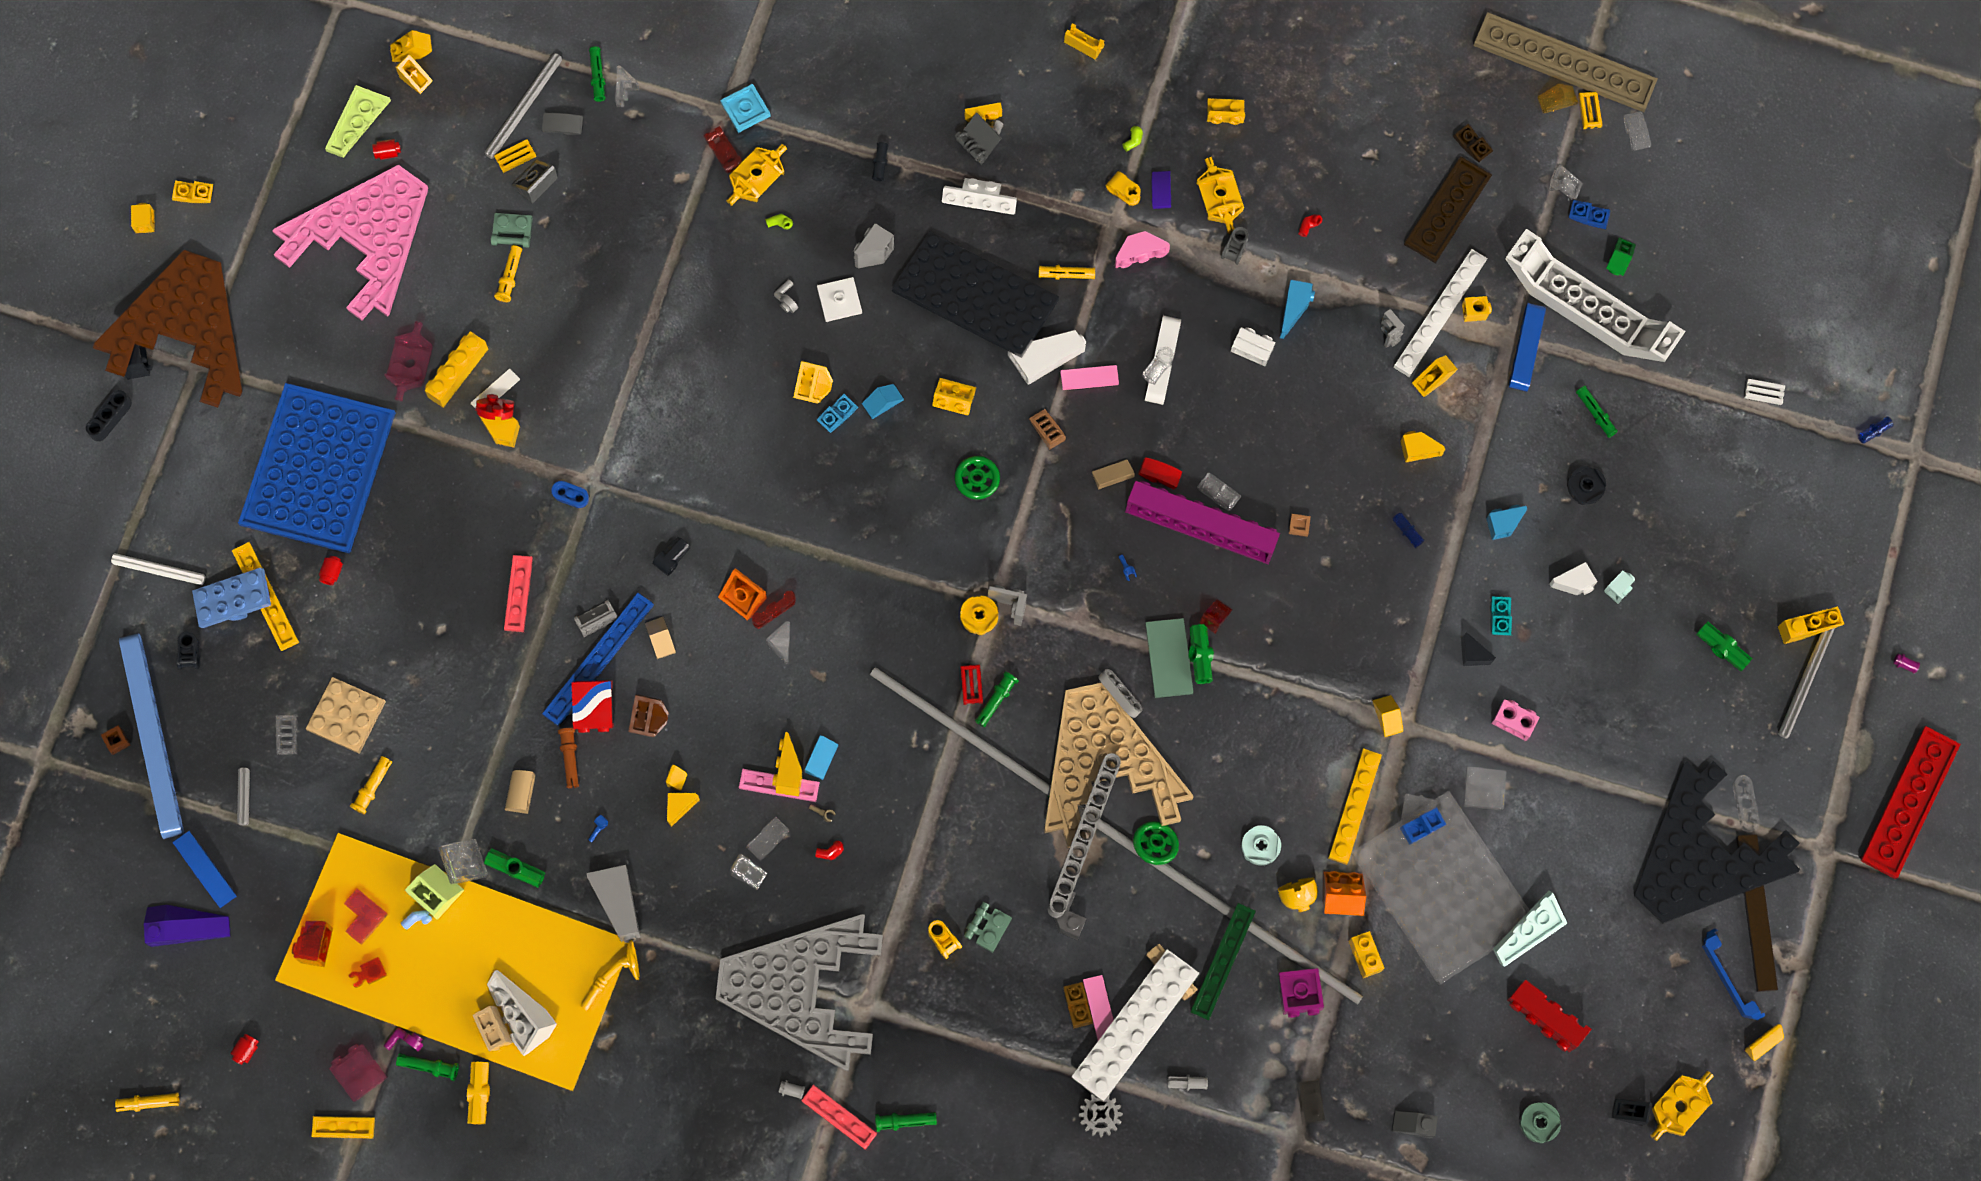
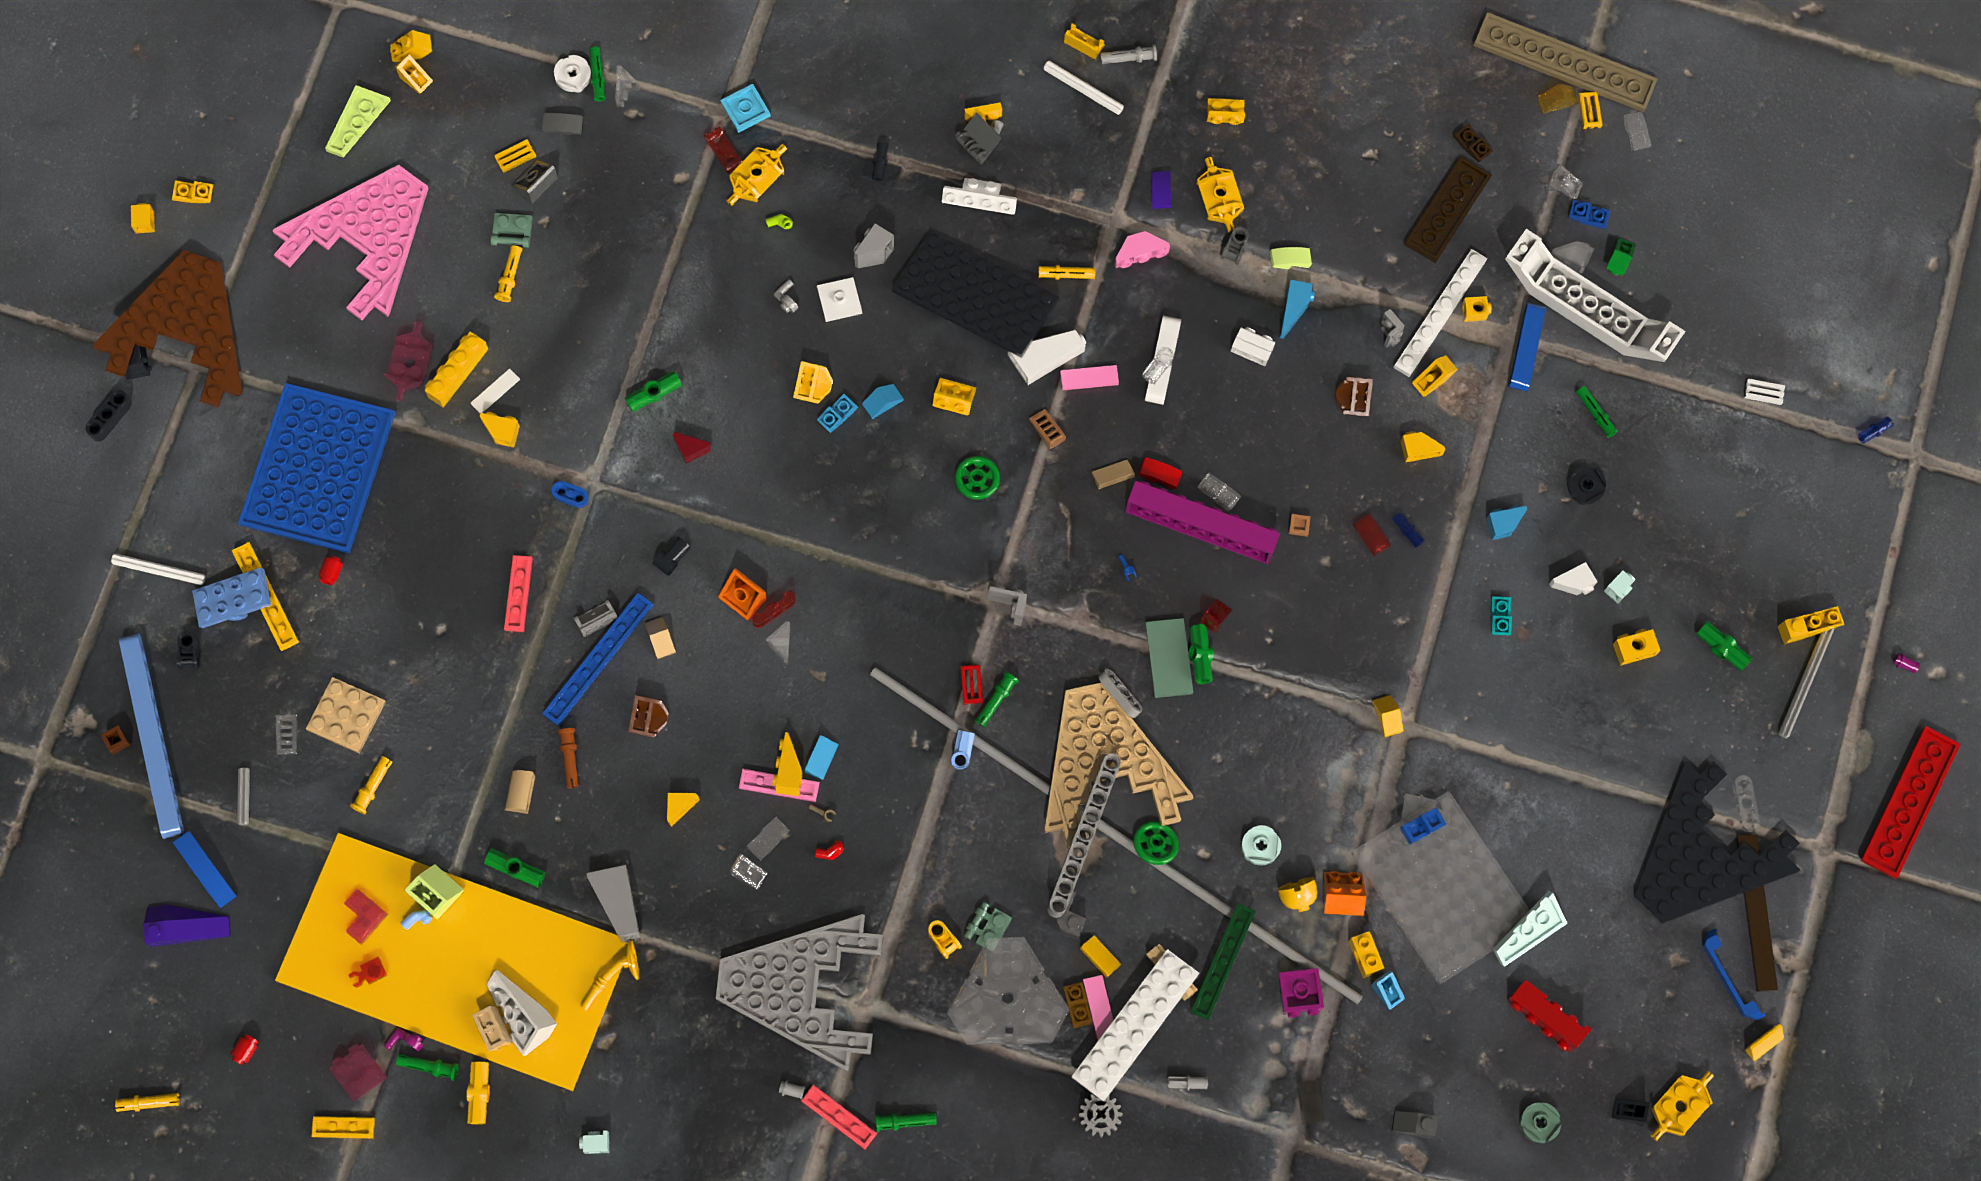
clear red slope [292,921,333,967] -> none
red brick [372,139,401,160] -> none
clear plate [438,839,488,885] -> none
red plate [475,394,514,420] -> none
light grey axle [485,53,562,159] -> none
panel [572,680,614,733] -> none
blue hand [588,815,608,842] -> none
yellow slope [666,765,687,791] -> none
yellow plate [960,596,998,635] -> none
yellow piece [1106,171,1141,206] -> none
lime arm [1122,126,1143,152] -> none
red arm [1298,214,1323,237] -> none
yellow plate [1328,748,1382,865] -> none
black slope [1461,632,1496,666] -> none
clear plate [1464,767,1506,810] -> none
bright pink brick [1491,700,1540,741] -> none
none -> white plate [554,55,591,93]
none -> light aqua brick [579,1131,609,1154]
none -> green piece [624,371,683,412]
none -> dark red slope [673,432,711,464]
none -> clear plate [947,937,1070,1046]
none -> light blue piece [951,730,975,769]
none -> white axle [1044,61,1124,115]
none -> yellow slope [1080,935,1121,978]
none -> light grey pin [1101,44,1157,64]
none -> yellowish green slope [1270,247,1312,269]
none -> reddish brown slope [1335,376,1373,416]
none -> clear red plate [1353,514,1391,556]
none -> dark azure slope [1371,970,1405,1010]
none -> clear slope [1551,241,1594,274]
none -> yellow brick [1613,628,1661,666]

